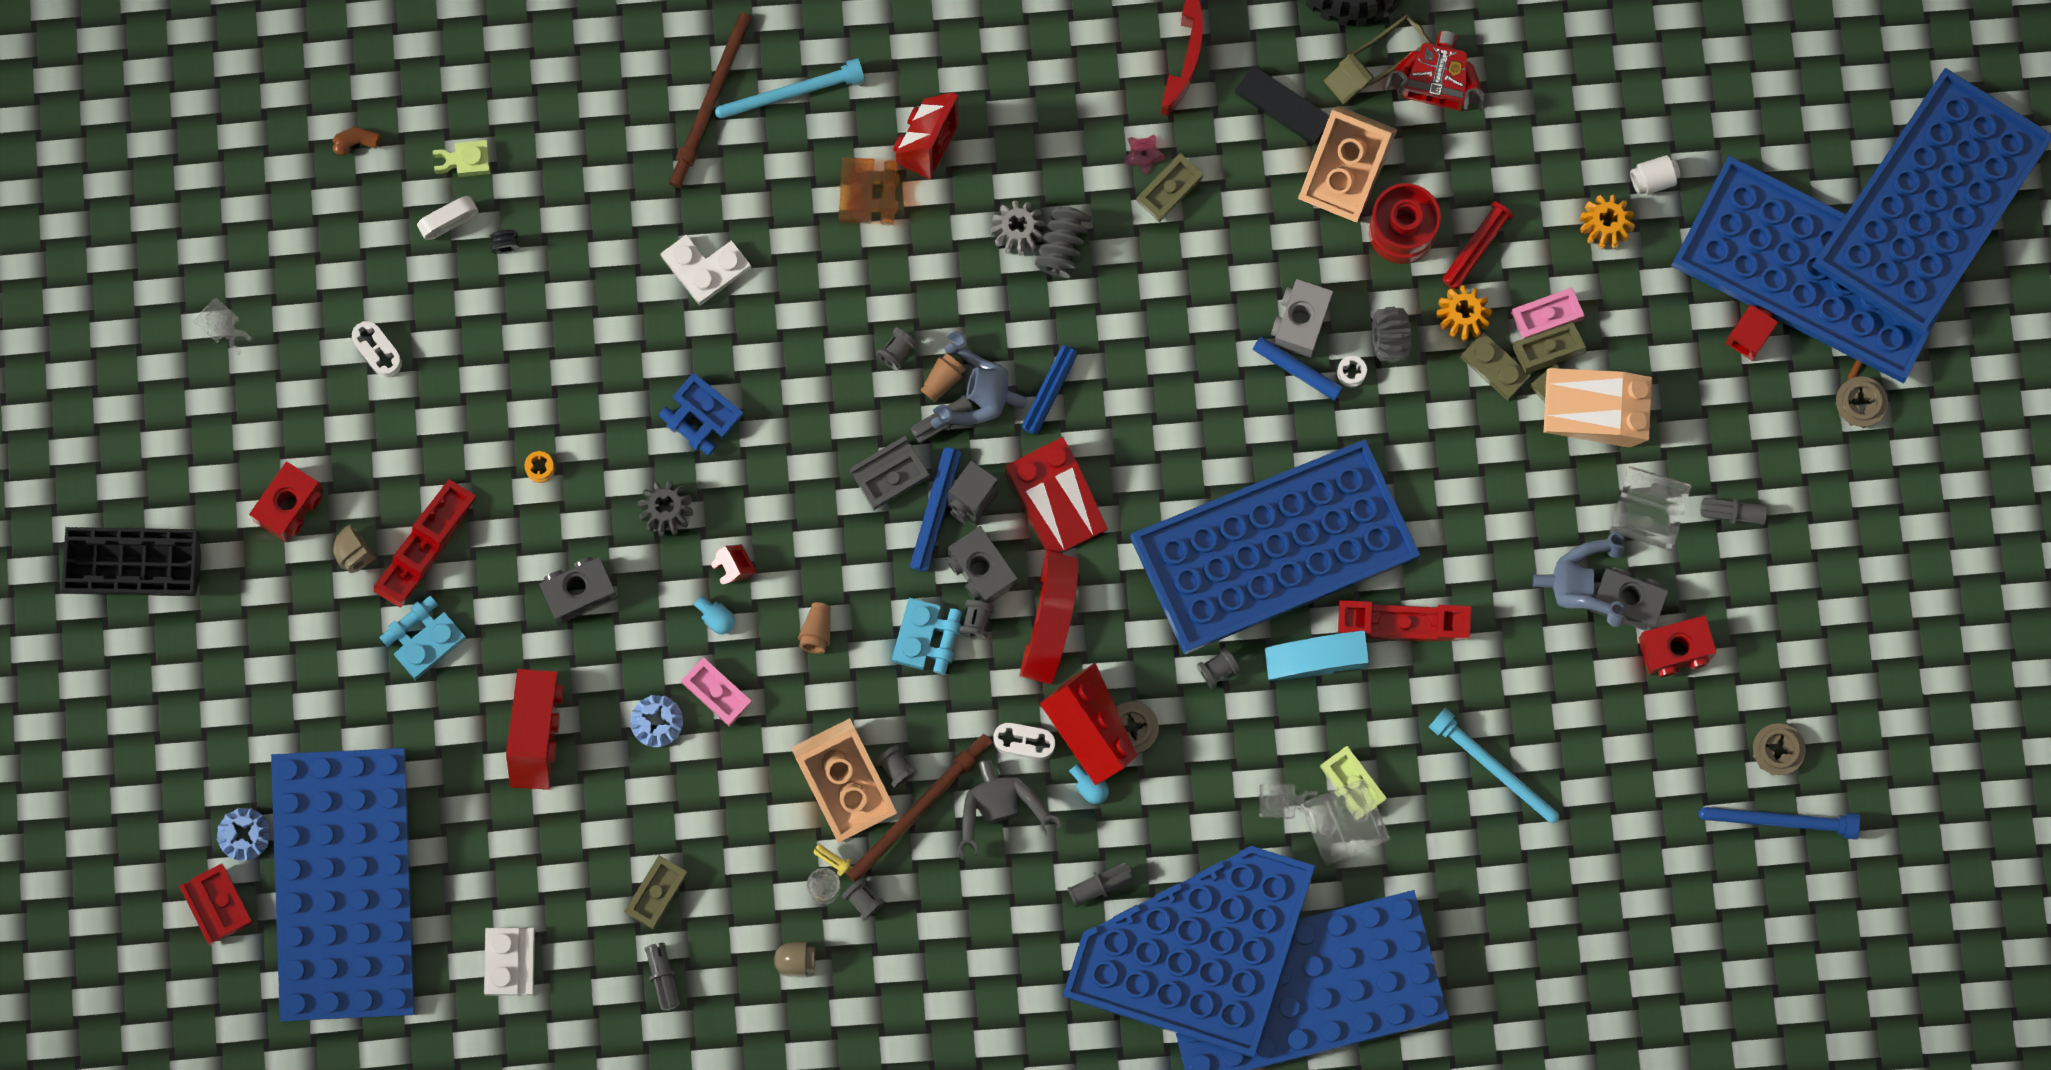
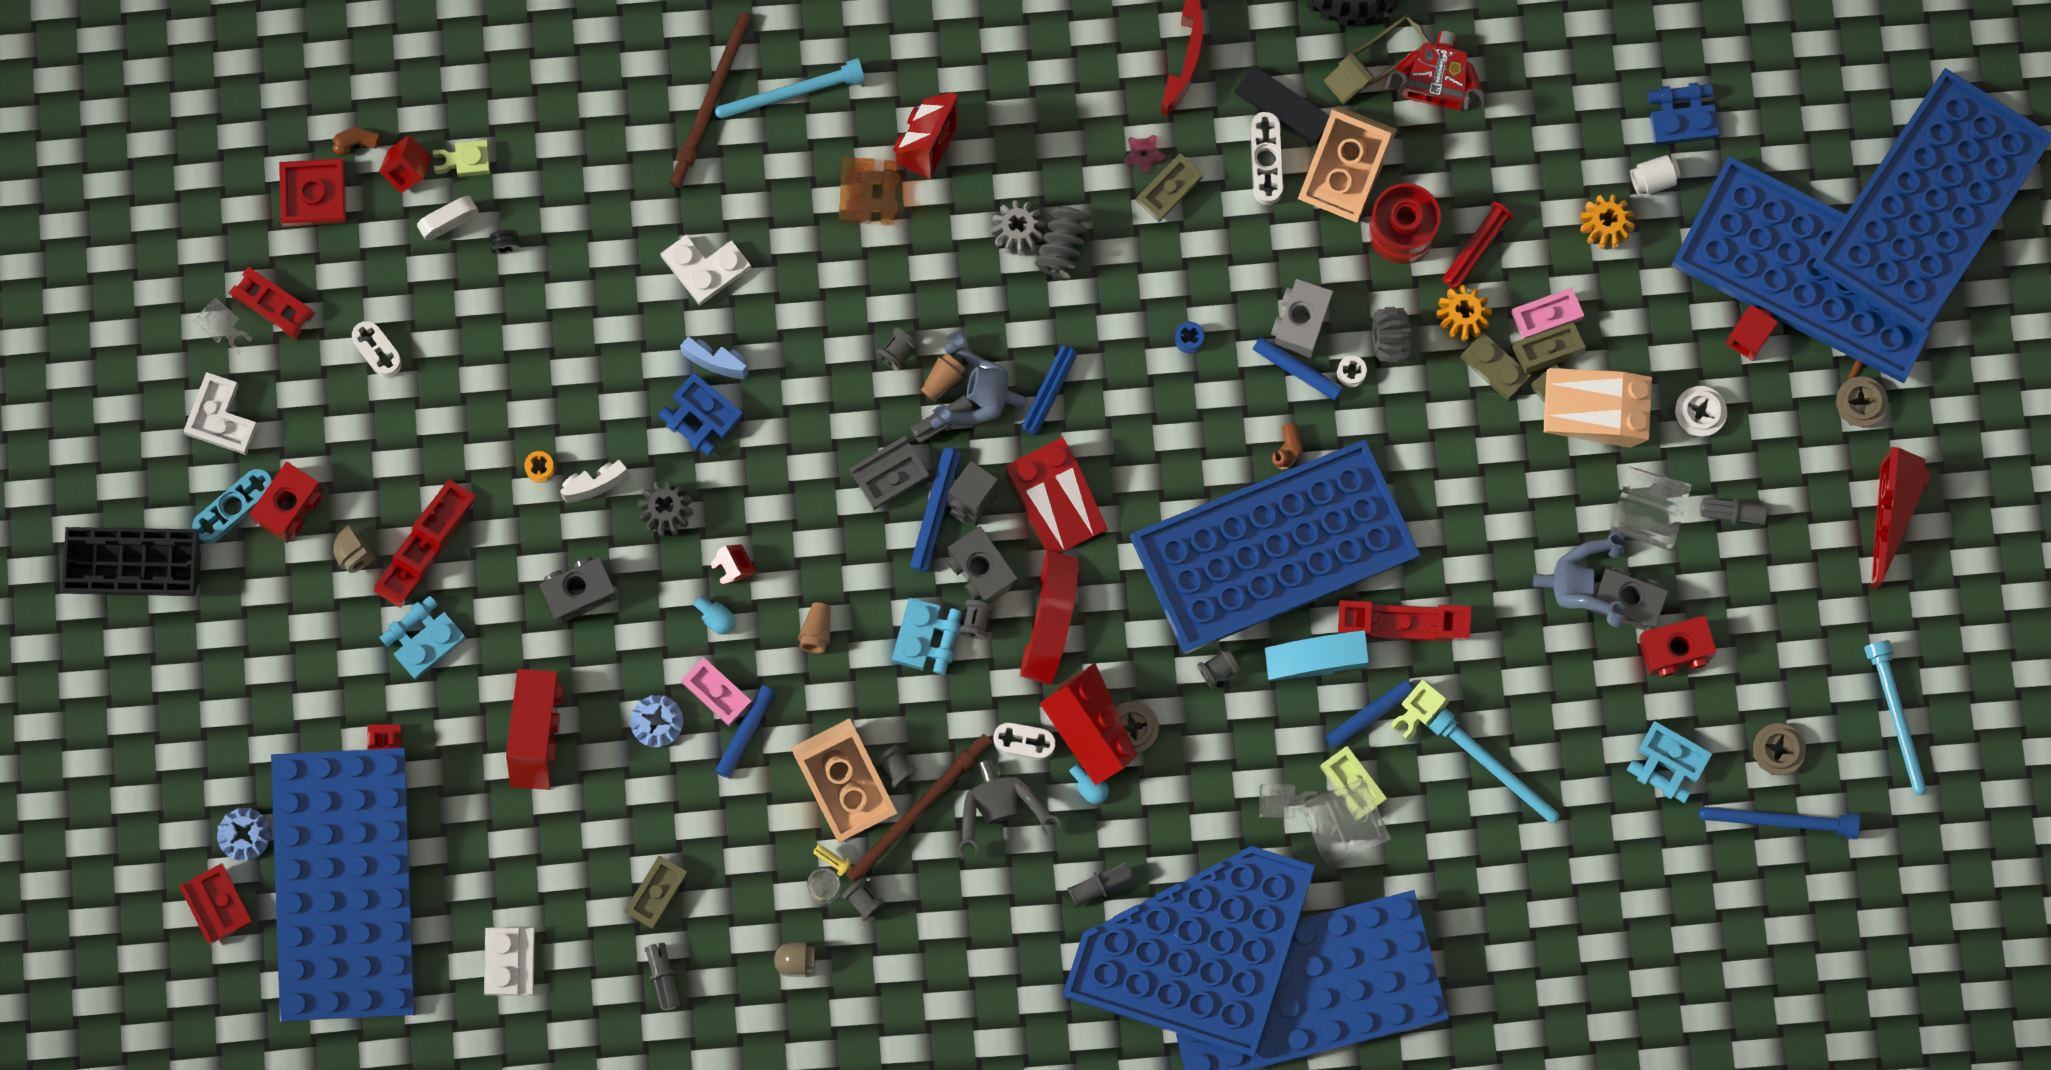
none -> white plate [183,372,258,455]
none -> medium azure beam [192,469,272,544]
none -> red plate [228,267,315,339]
none -> red plate [279,158,347,227]
none -> red tile [367,724,402,750]
none -> red panel [379,135,431,193]
none -> white slope [560,459,630,503]
none -> light blue slope [680,336,748,379]
none -> blue piece [715,685,776,779]
none -> blue bush [1175,321,1204,354]
none -> white beam [1250,112,1283,206]
none -> dark orange arm [1272,423,1303,470]
none -> blue piece [1325,680,1413,749]
none -> yellowish green plate [1390,679,1449,741]
none -> medium azure plate [1627,721,1712,803]
none -> blue plate [1647,82,1720,146]
none -> white gear [1674,386,1727,438]
none -> medium azure piece [1864,640,1926,796]
none -> red wedge [1870,447,1930,589]

